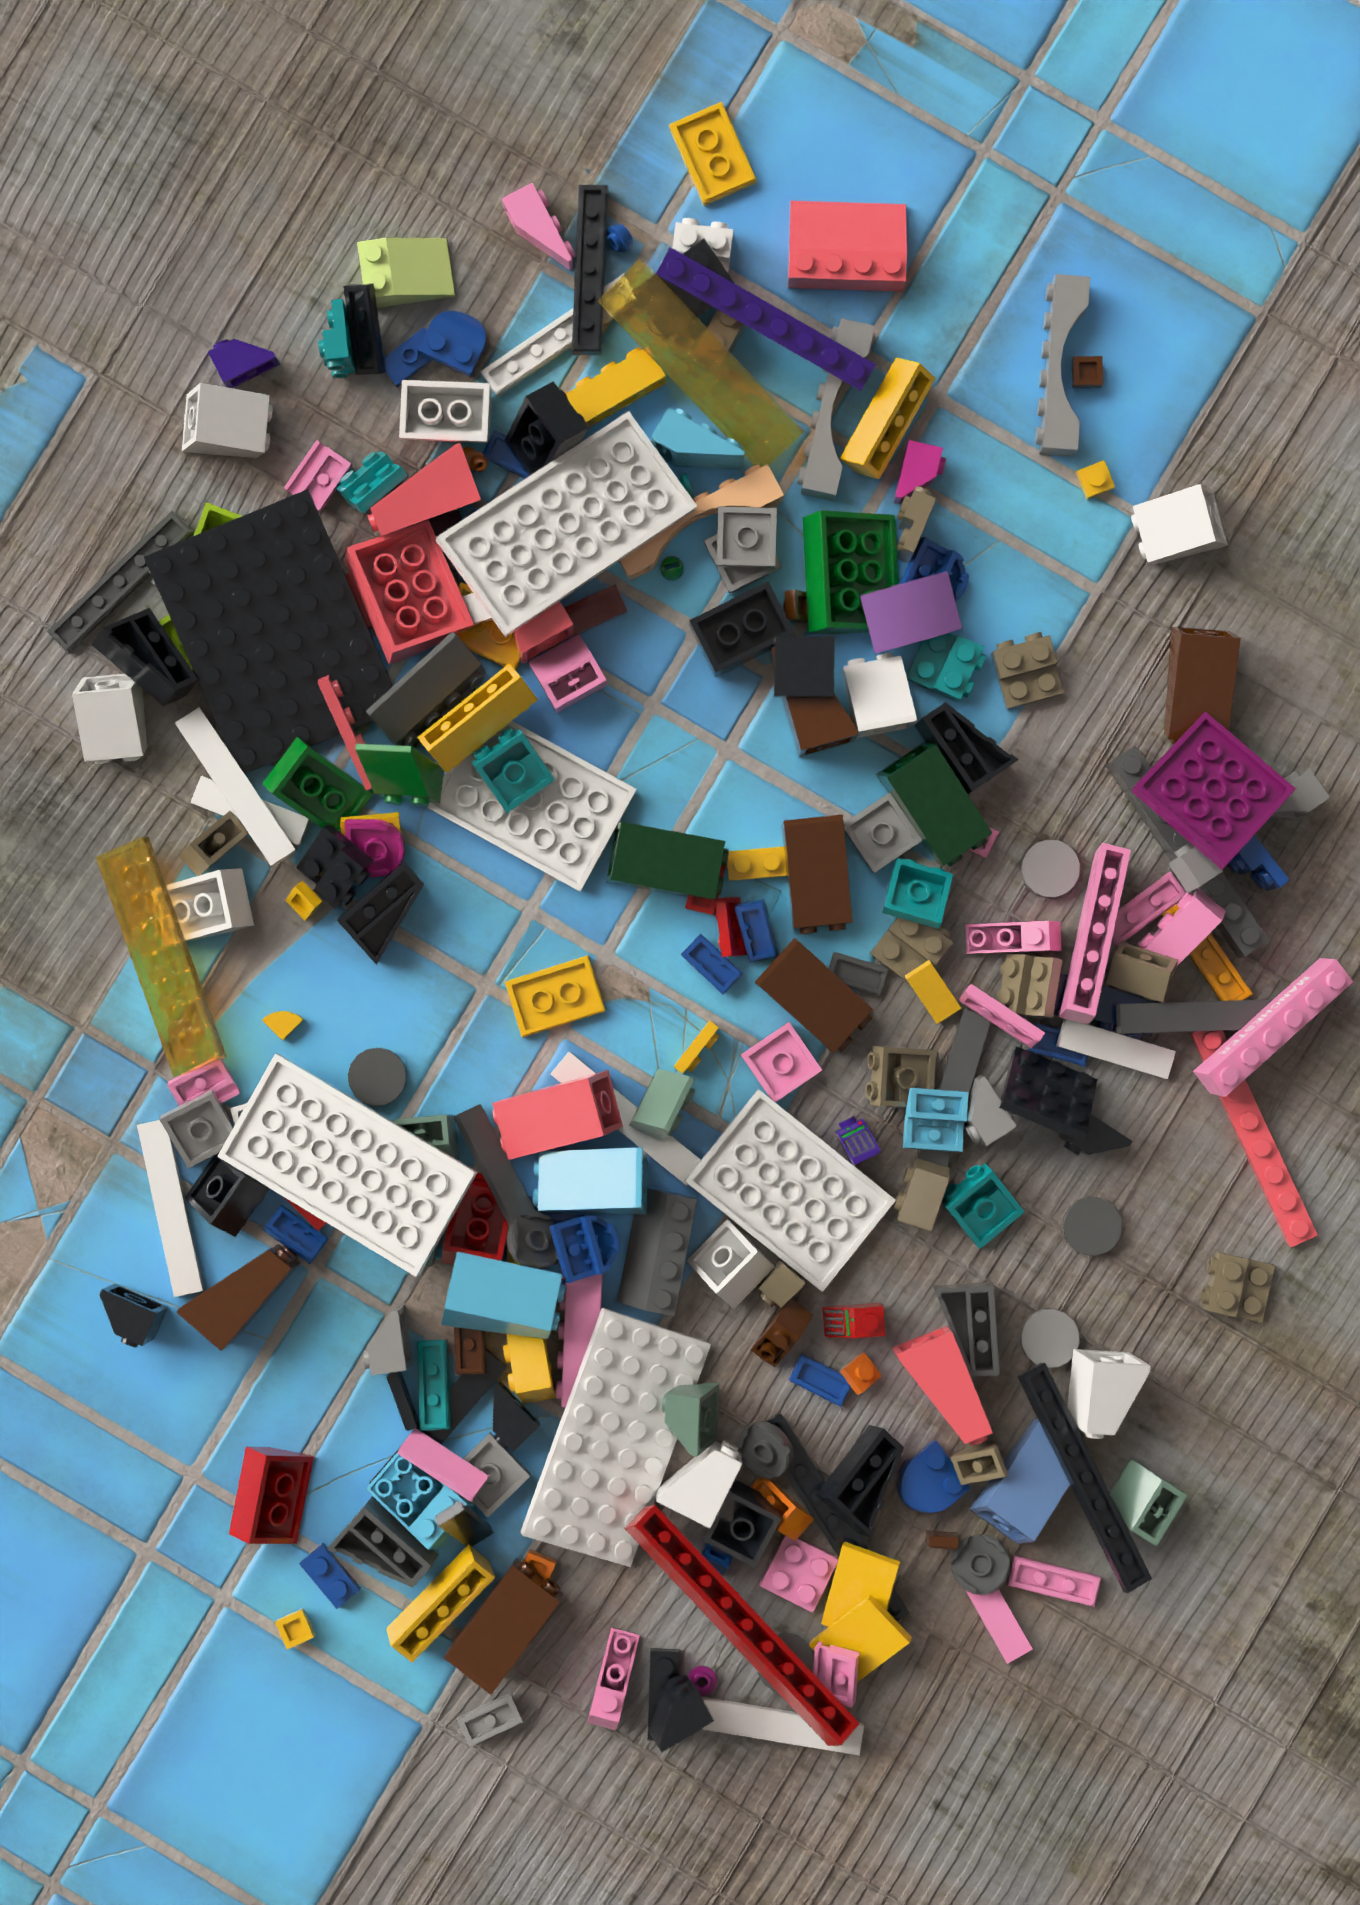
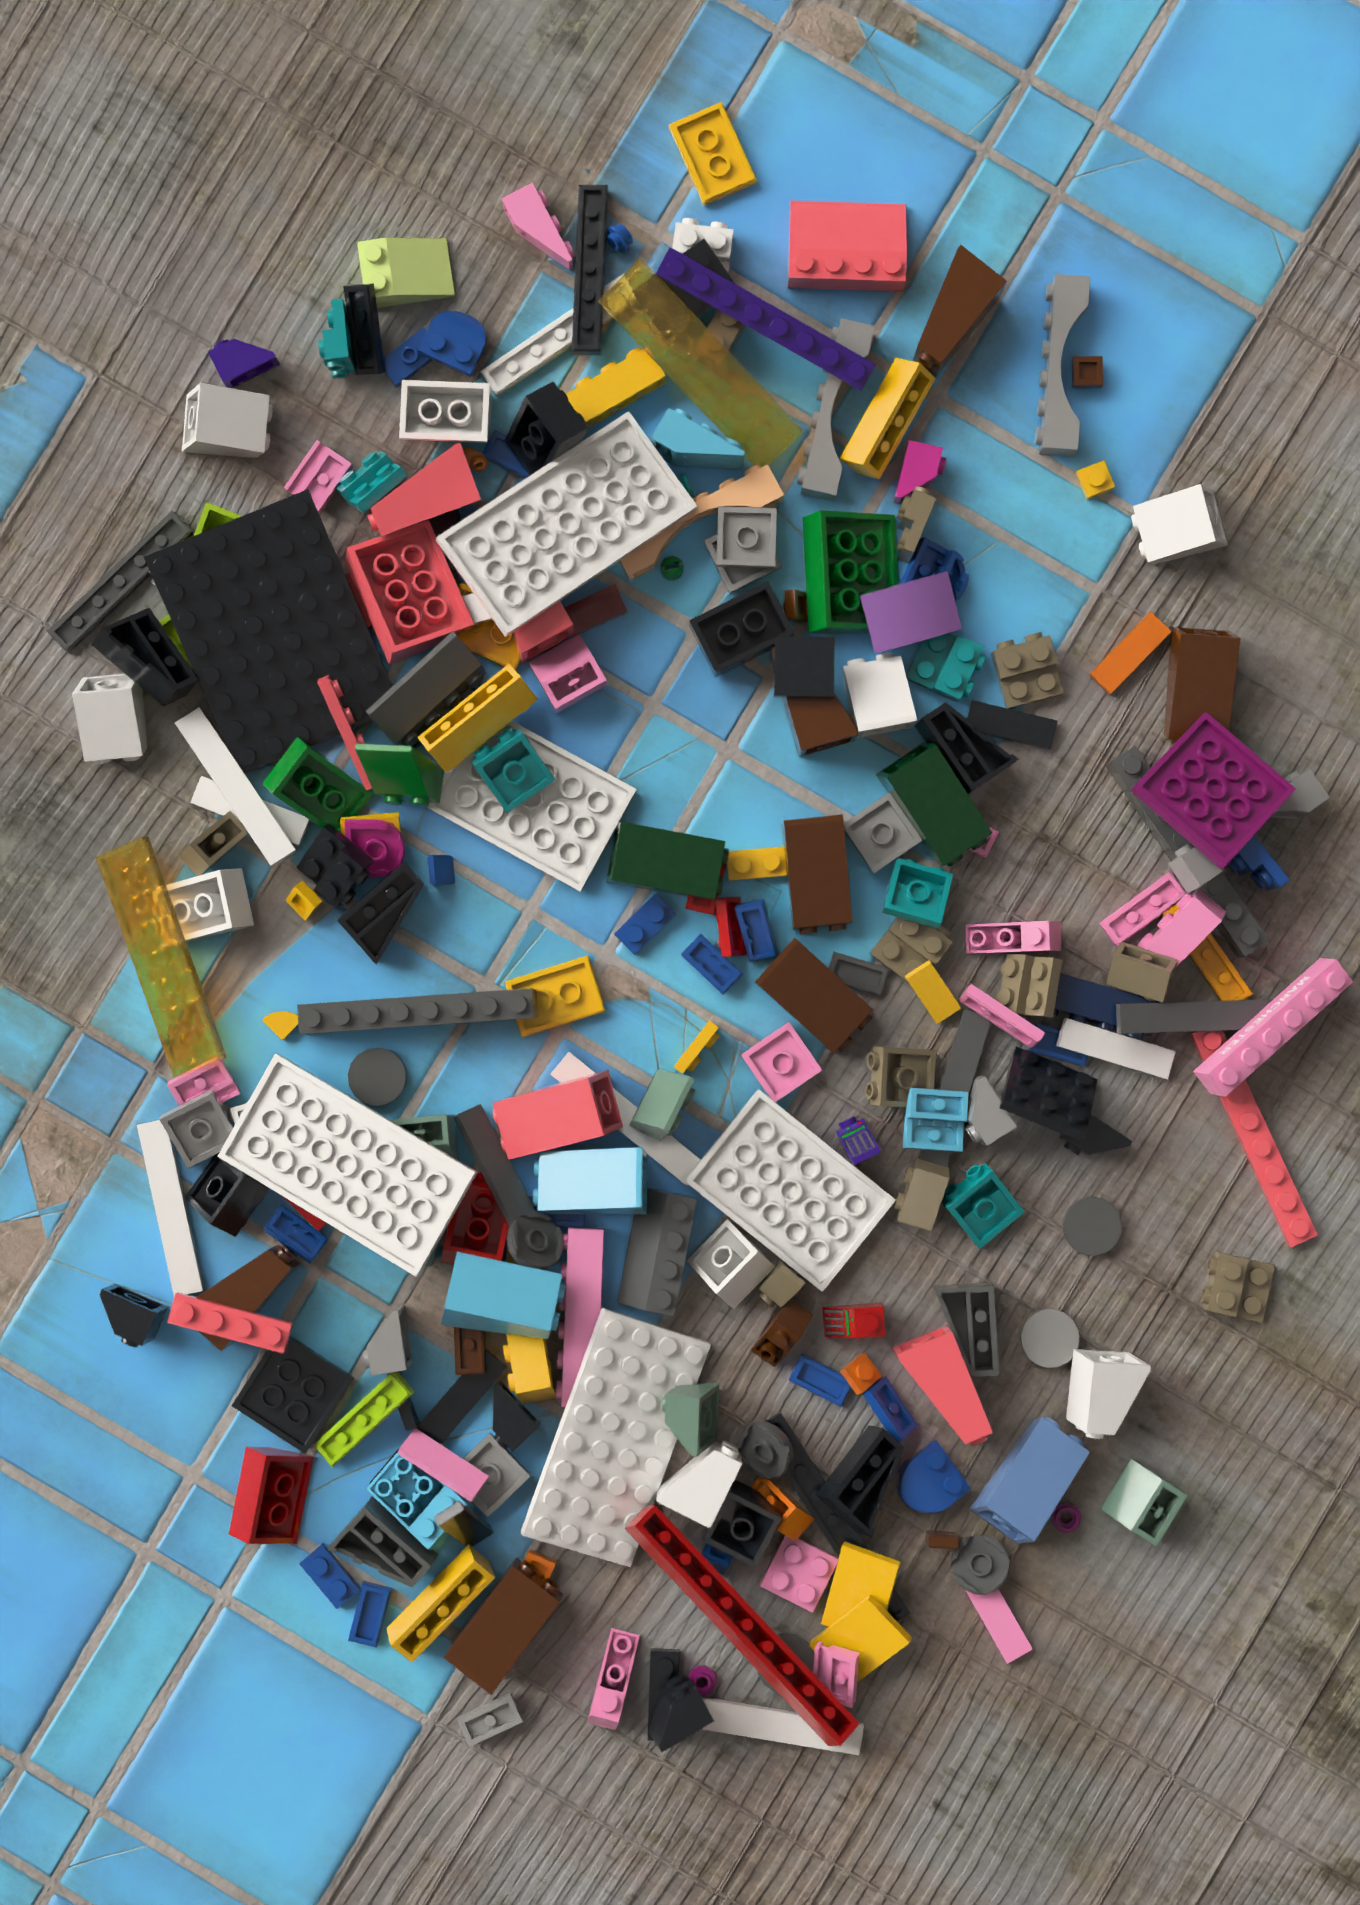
yellow plate [275,1608,316,1649] -> none
teal tile [417,1339,451,1431] -> none
blue slope [549,1215,620,1283] -> none
dark tan slope [950,1440,1008,1485] -> none
bright pink tile [1007,1555,1101,1607] -> none
black tile [1017,1363,1152,1593] -> none
light grey tile [1021,840,1080,898] -> none
bright pink brick [1059,843,1131,1025] -> none
none -> coral plate [167,1292,293,1354]
none -> black plate [231,1336,355,1454]
none -> dark grey brick [297,988,538,1034]
none -> lime tile [314,1372,415,1467]
none -> blue tile [348,1581,392,1648]
none -> blue slope [427,855,455,886]
none -> blue plate [614,893,676,955]
none -> blue plate [863,1376,918,1442]
none -> reddish brown slope [913,245,1007,378]
none -> black tile [967,700,1057,750]
none -> magenta plate [1051,1502,1081,1533]
none -> orange tile [1089,611,1171,695]

